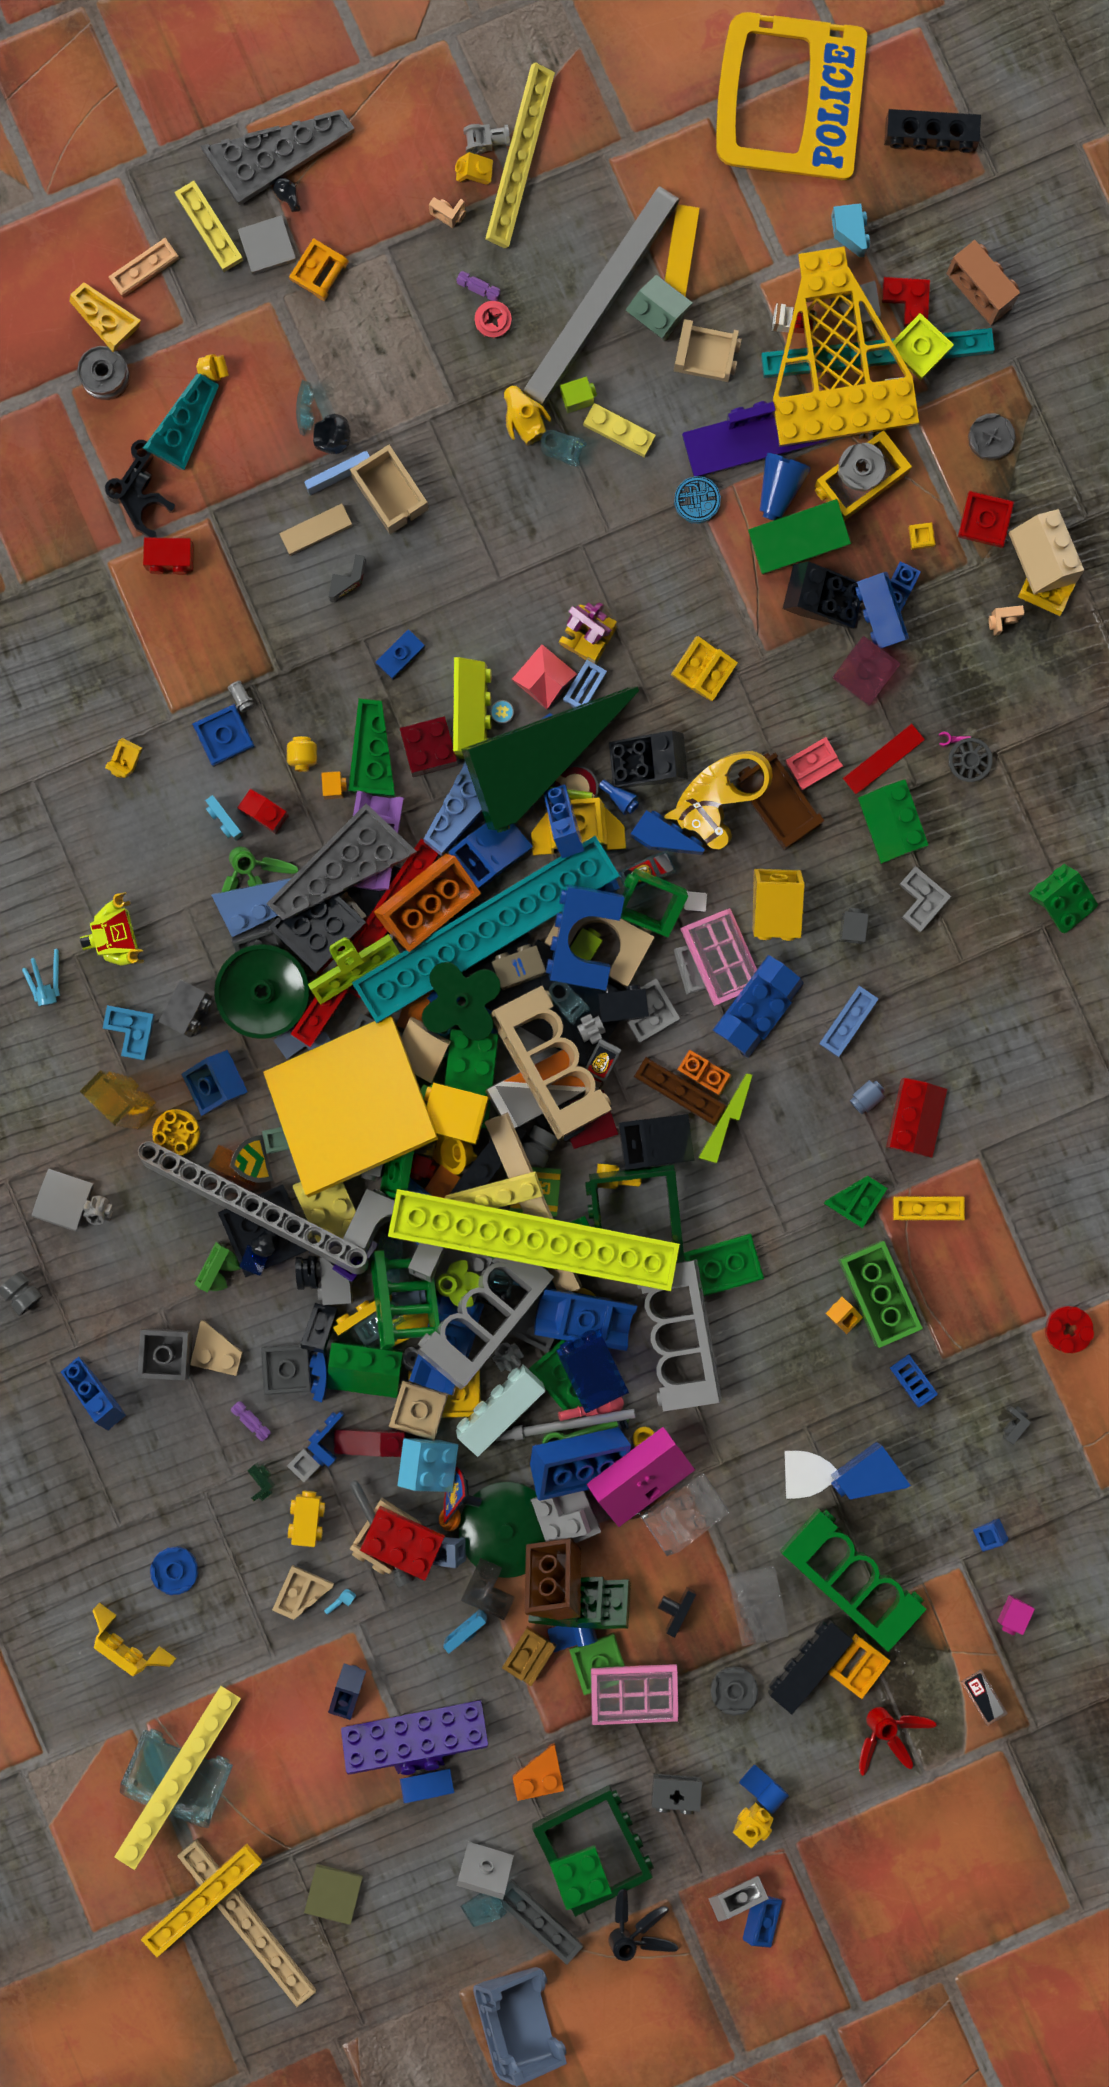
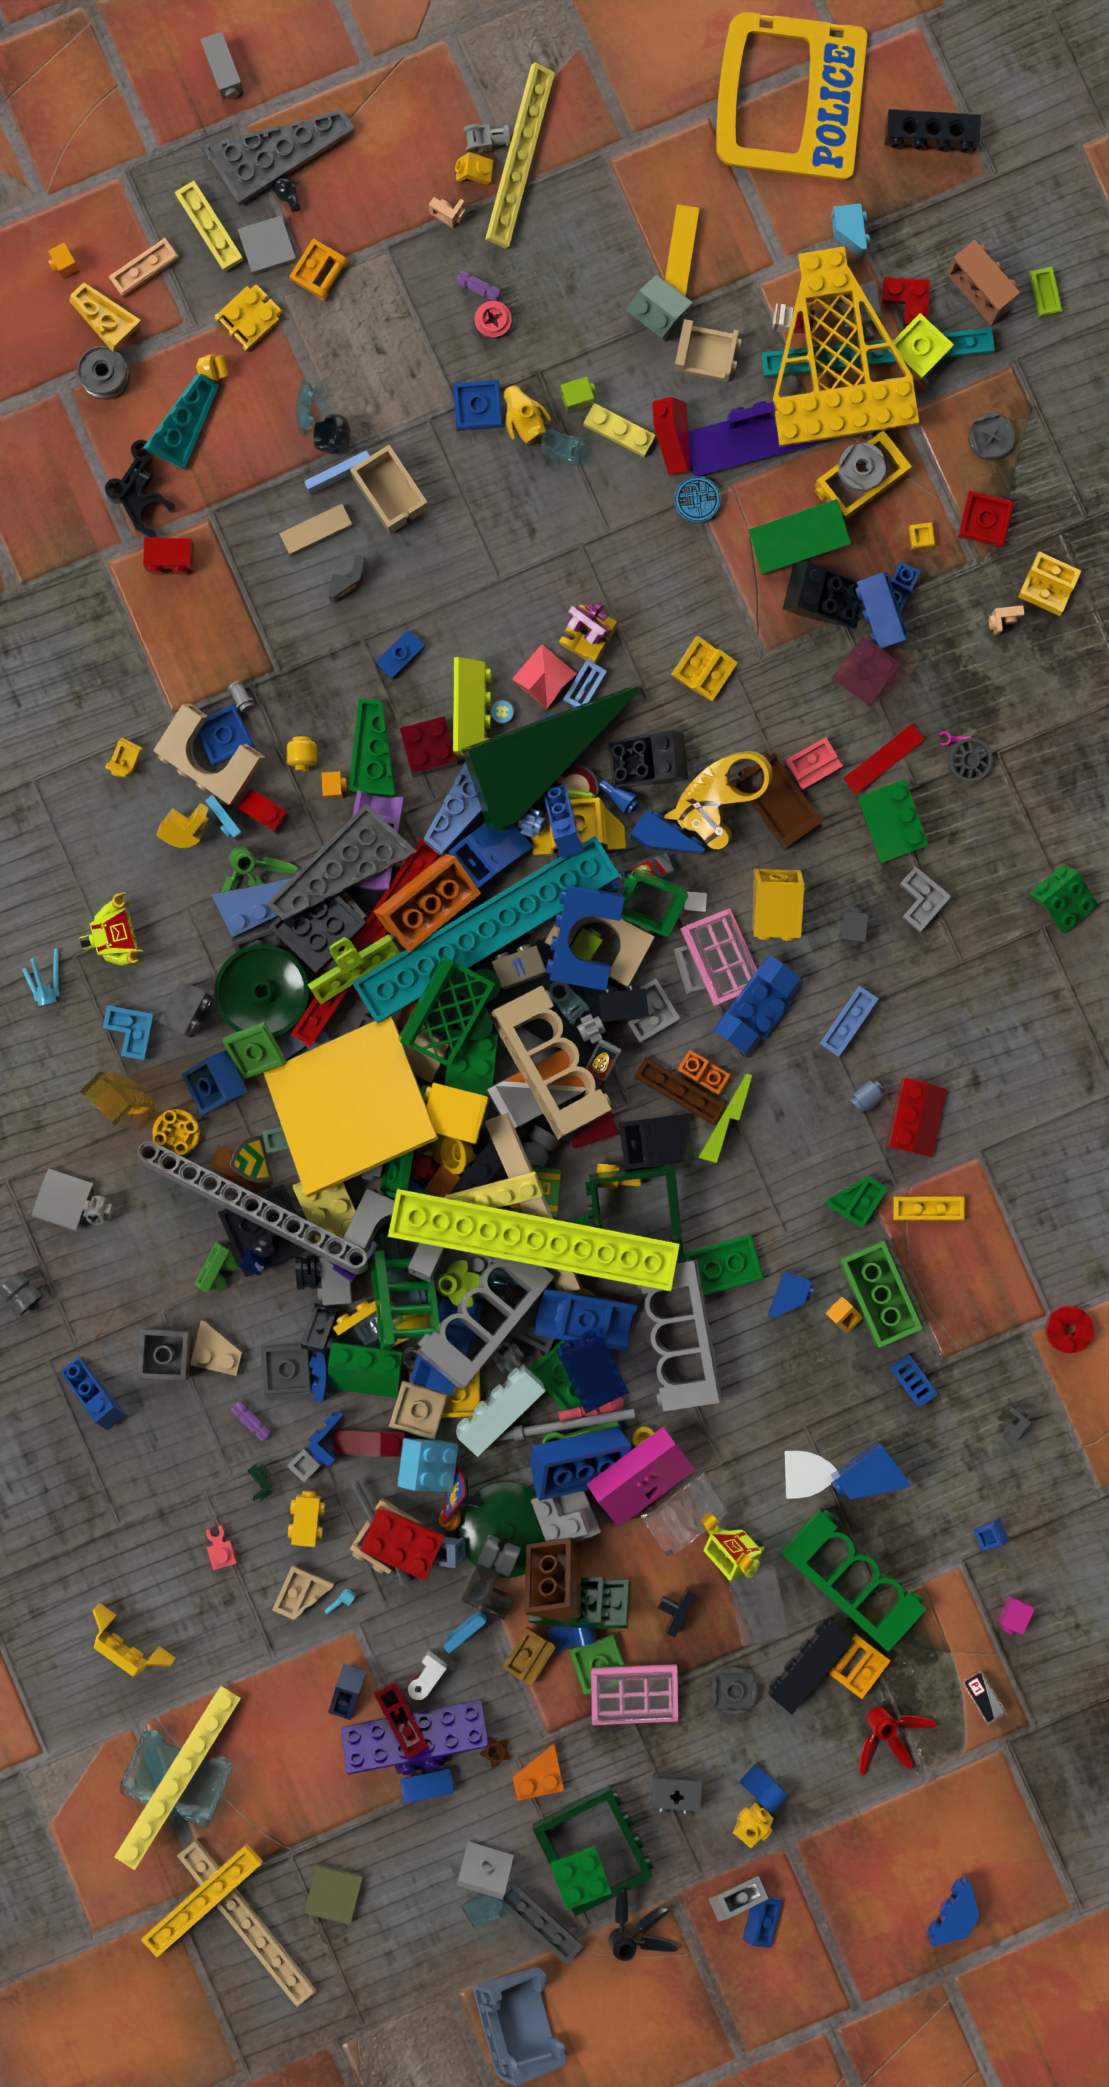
blue tile [150,1546,198,1595] -> none
light grey beam [523,186,680,406] -> none
blue cone [759,453,810,521] -> none
tan slope [1009,509,1084,594] -> none
none -> light orange plate [48,242,79,279]
none -> tan arch [153,703,265,805]
none -> yellow brick [156,803,209,848]
none -> light grey brick [200,32,244,100]
none -> coral plate [206,1525,237,1570]
none -> yellow plate [214,284,282,352]
none -> bright green tile [222,1022,286,1080]
none -> dark red slope [374,1679,429,1759]
none -> green fence [398,955,495,1067]
none -> white leg [408,1650,448,1700]
none -> blue tile [453,380,503,431]
none -> dark grey wheel [477,1534,520,1577]
none -> reddish brown plate [480,1737,510,1768]
none -> medium blue gear [518,807,547,838]
none -> red slope [652,397,690,476]
none -> neon yellow torso [700,1512,764,1582]
none -> blue slope [767,1271,814,1318]
none -> blue slope [927,1874,980,1946]
none -> lime tile [1029,267,1062,318]

